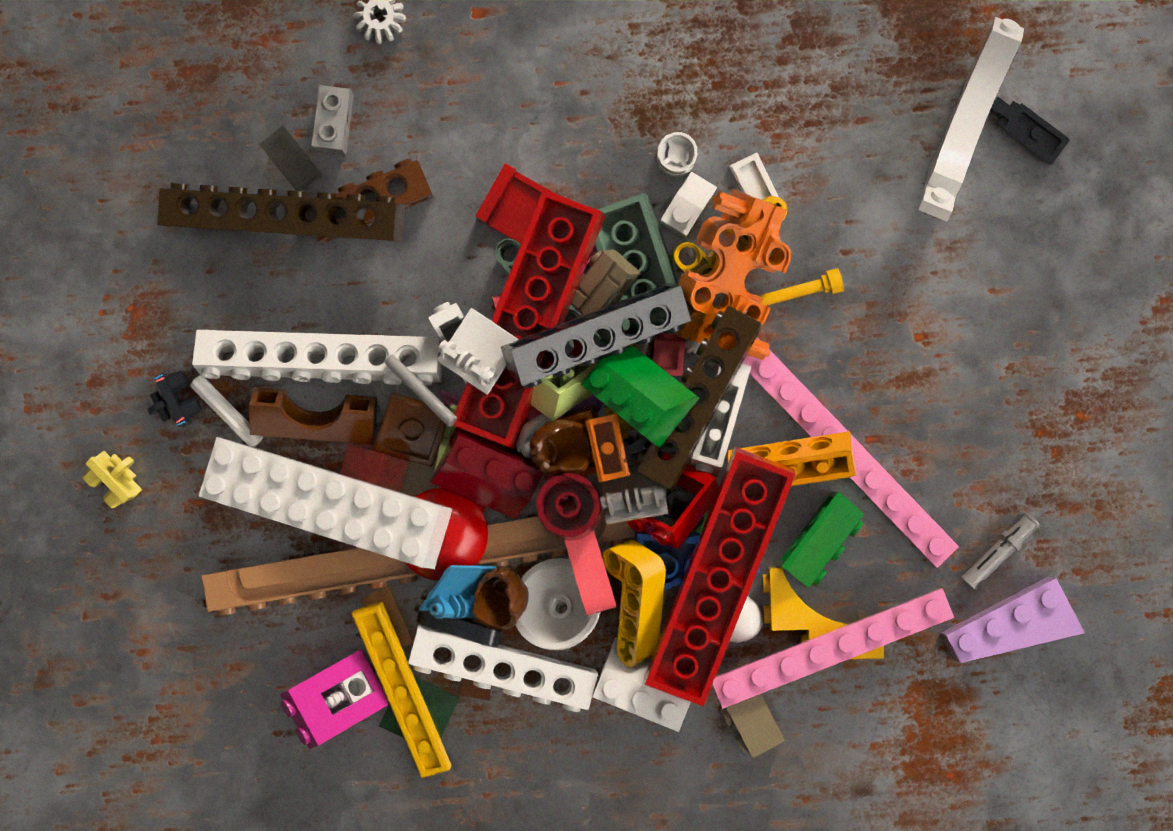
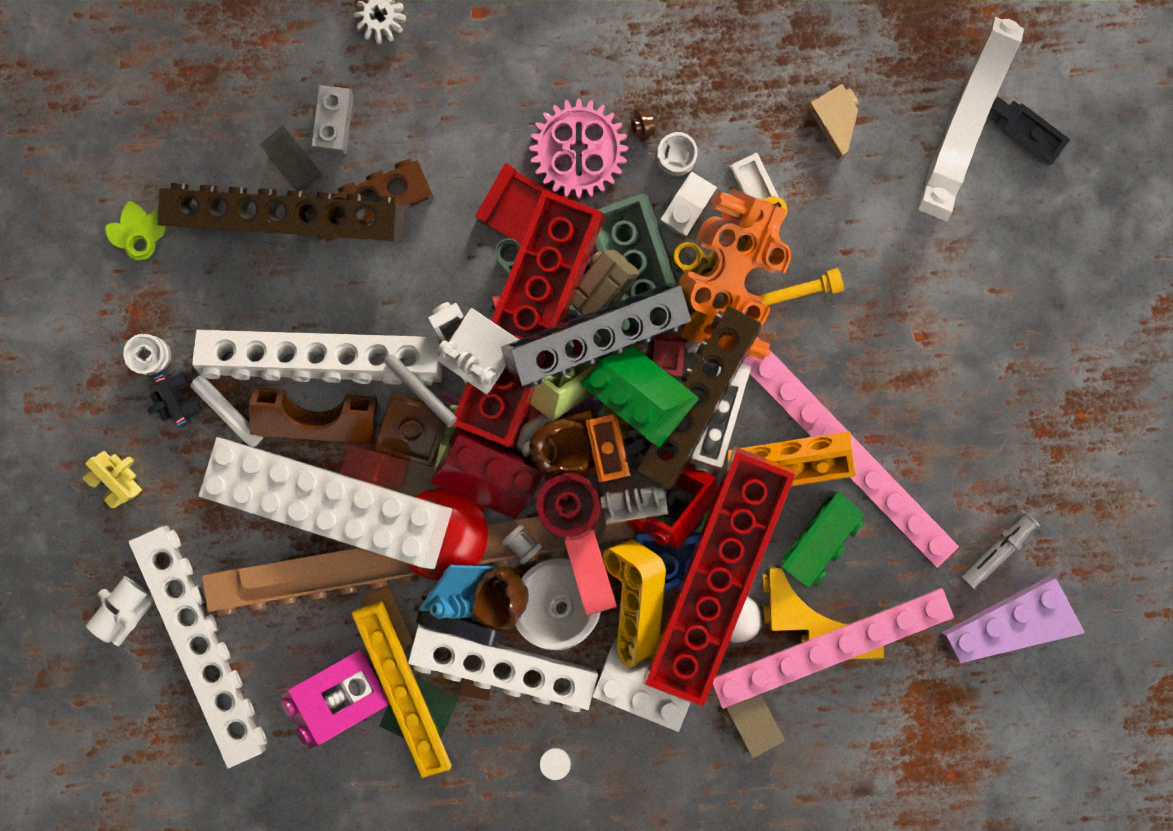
none -> white pin [86,576,154,646]
none -> lime plate [105,201,166,261]
none -> white wheel [123,334,171,376]
none -> white brick [128,526,267,768]
none -> light grey bush [501,524,542,565]
none -> bright pink gear [529,99,628,199]
none -> white tile [540,748,571,780]
none -> reddish brown plate [631,110,655,141]
none -> tan slope [808,84,859,159]

